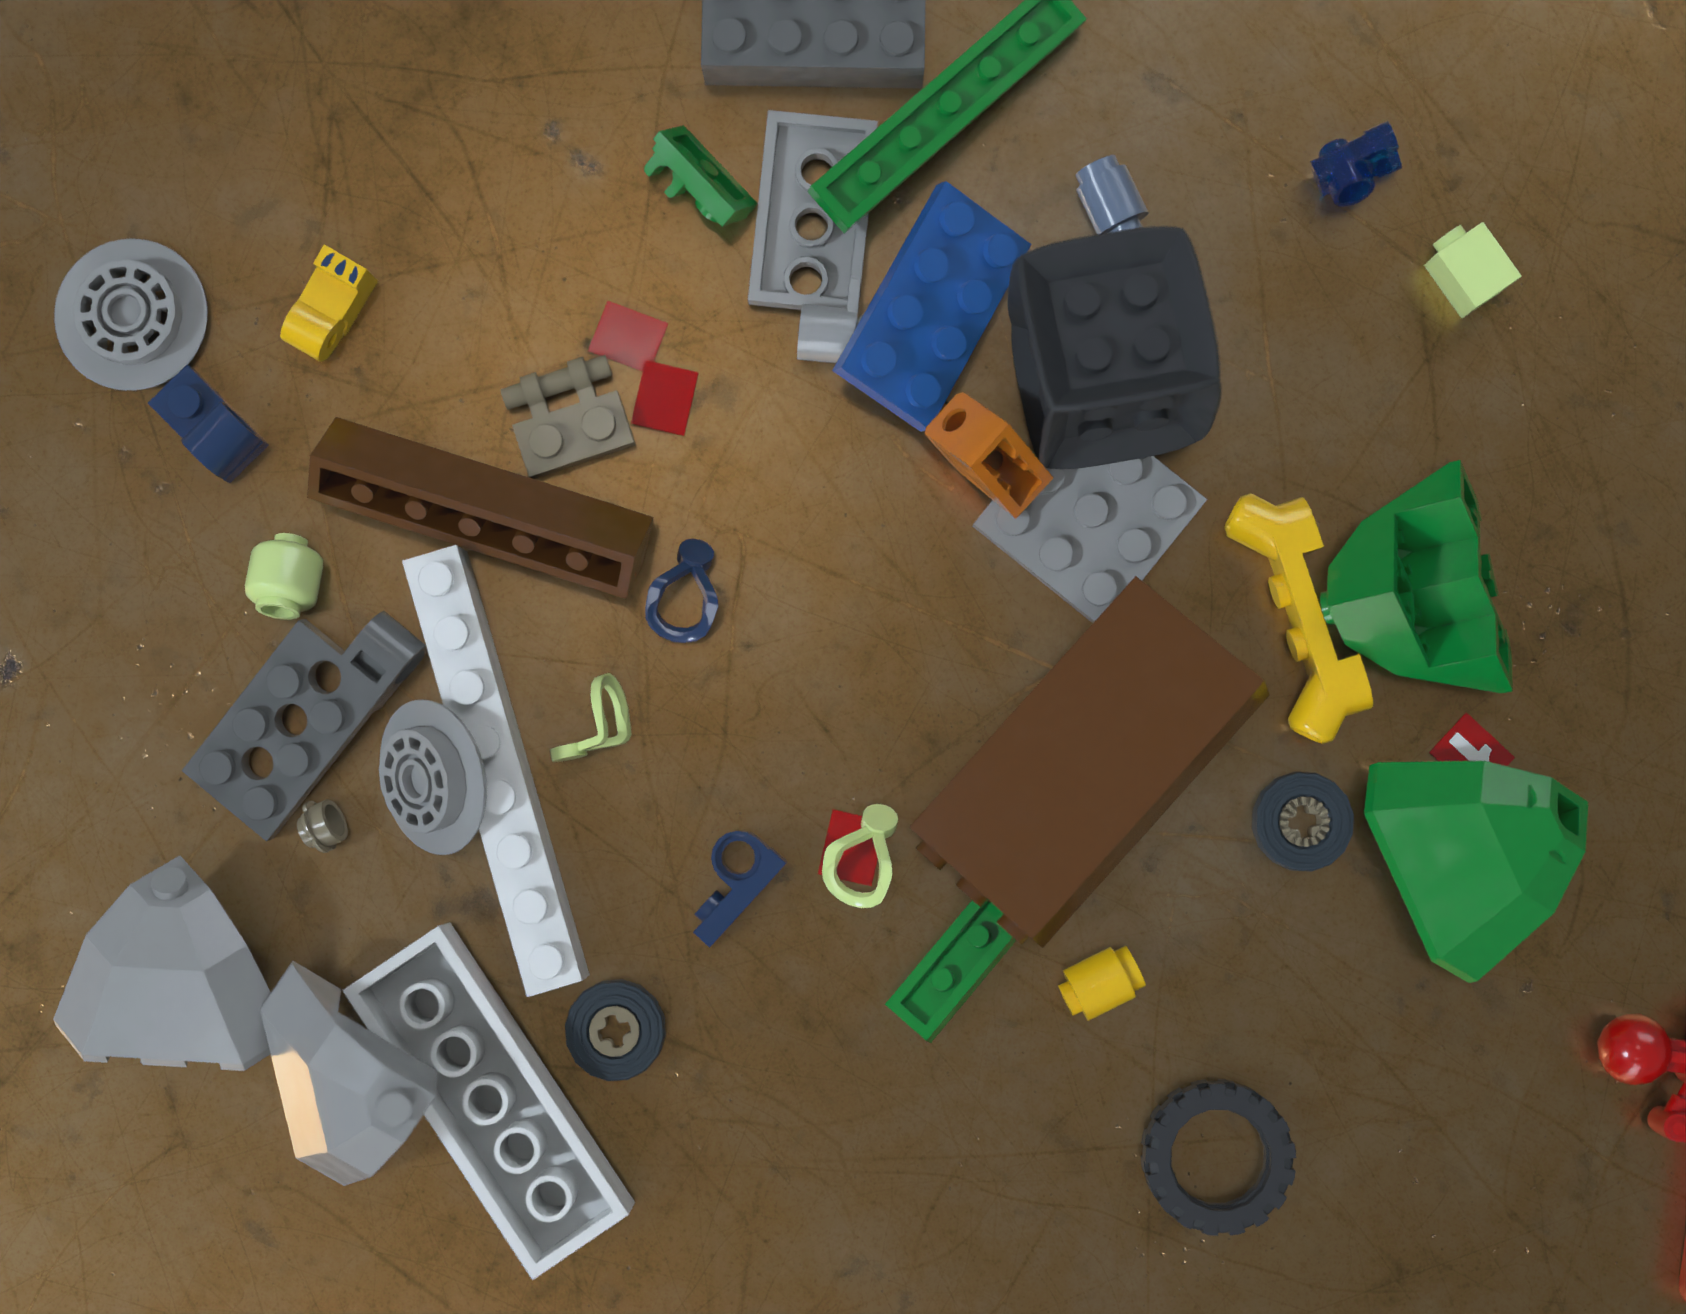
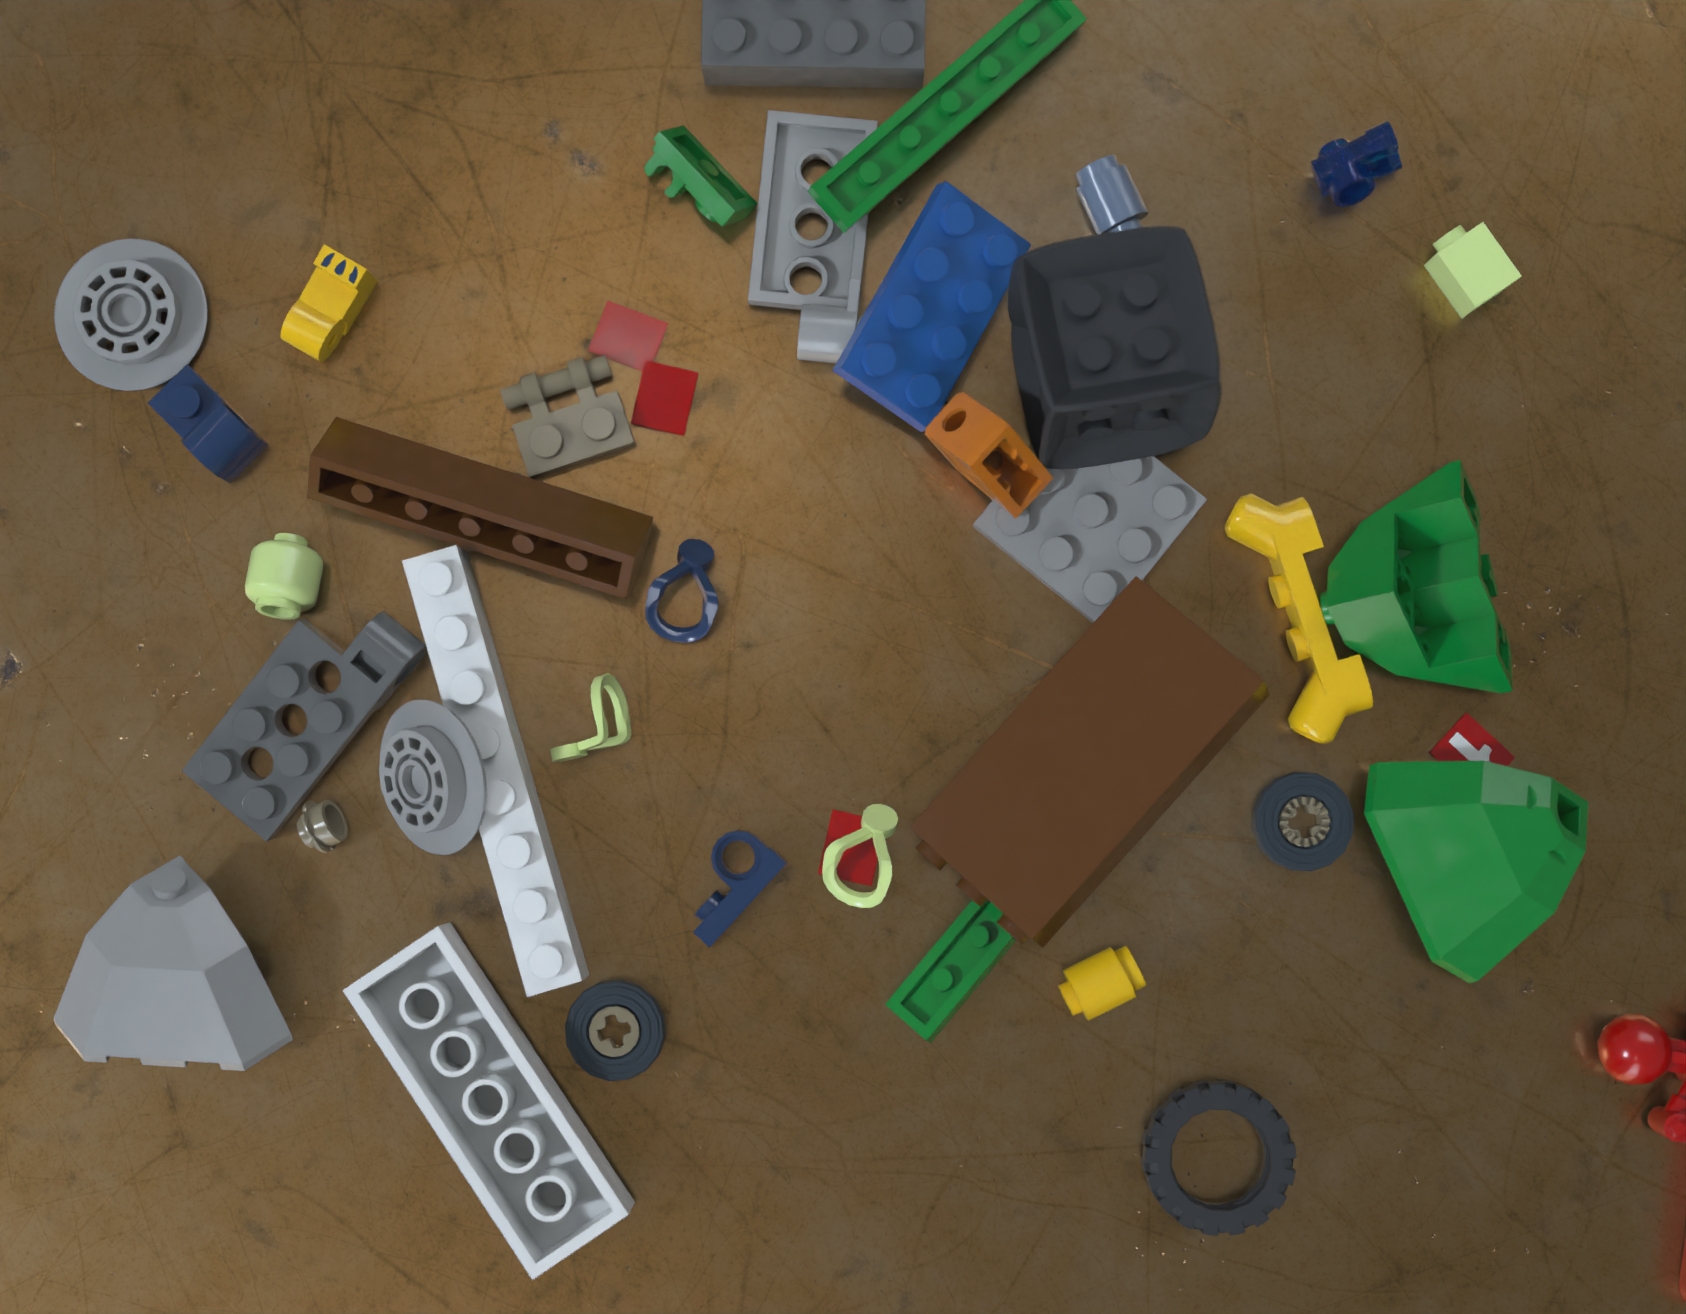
light grey brick [260,961,437,1186] -> none

